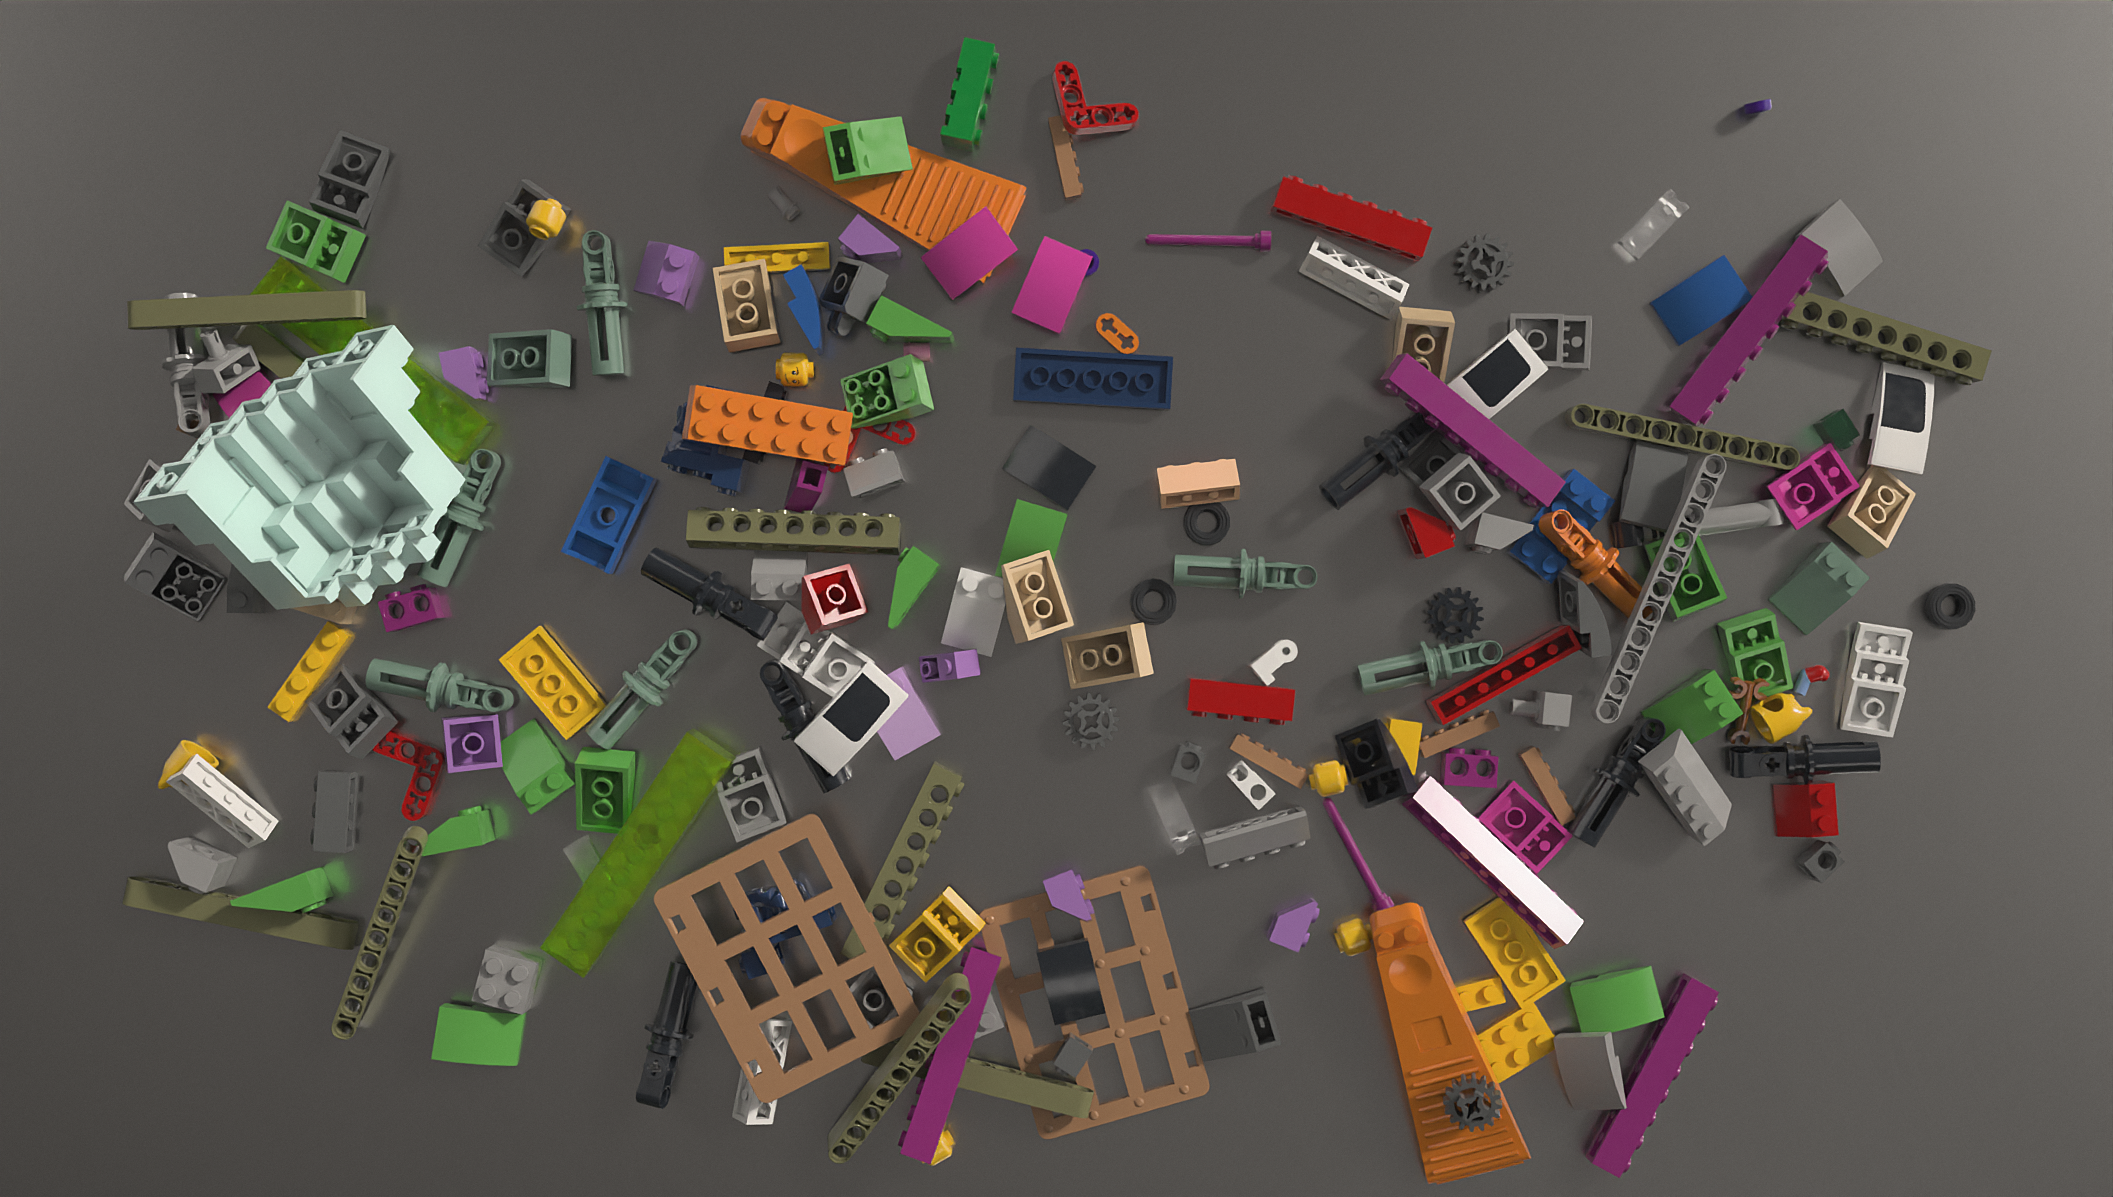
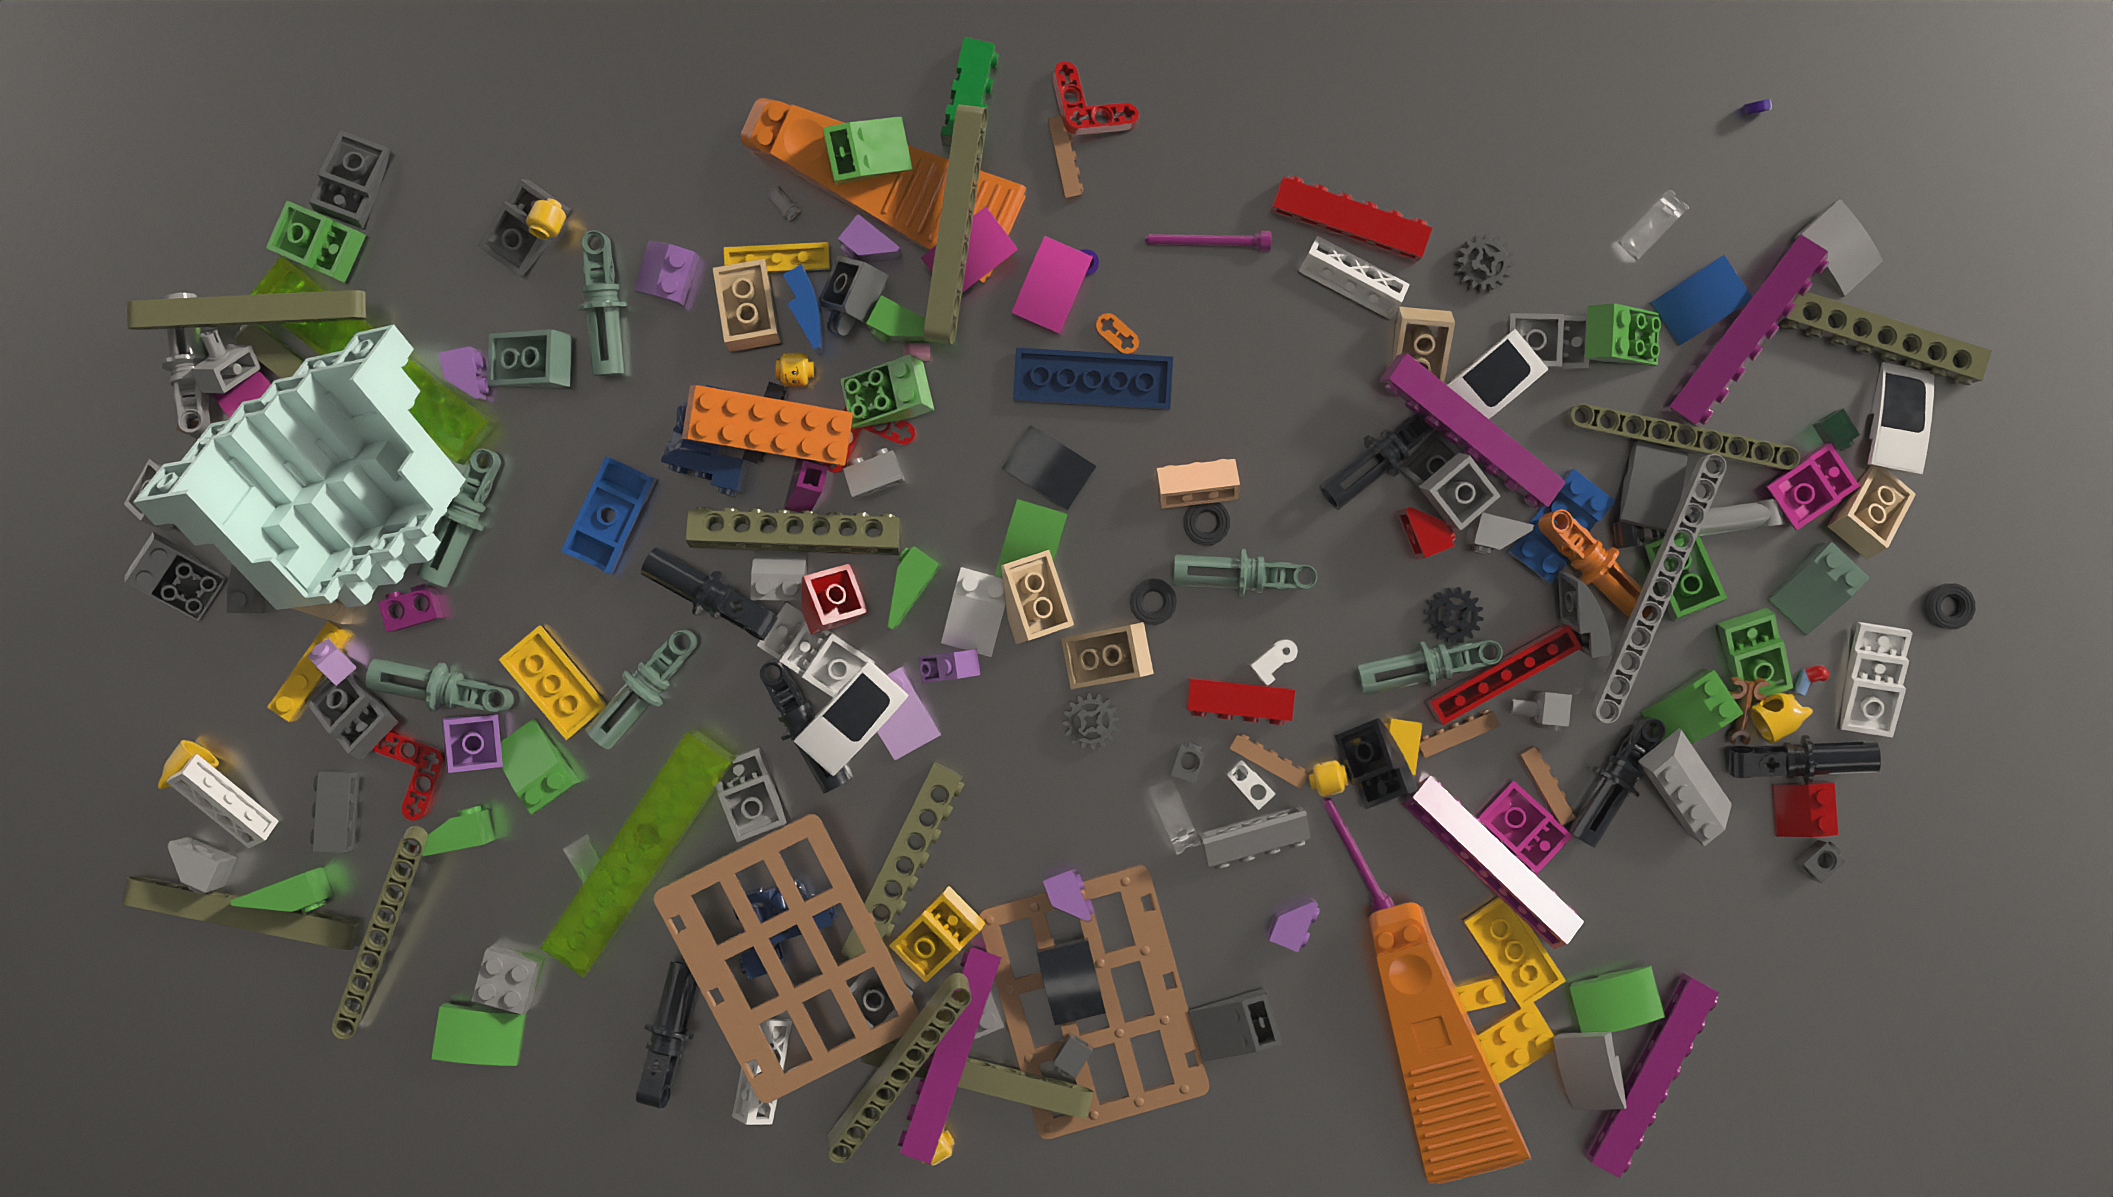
bright green slope [575,747,635,835] -> none
yellow head [1334,918,1373,957] -> none
magenta brick [1439,748,1499,788] -> none
dark grey gear [1443,1073,1502,1132] -> none
none -> lavender brick [307,638,357,686]
none -> olive beam [924,105,988,344]
none -> bright green slope [1585,303,1661,365]

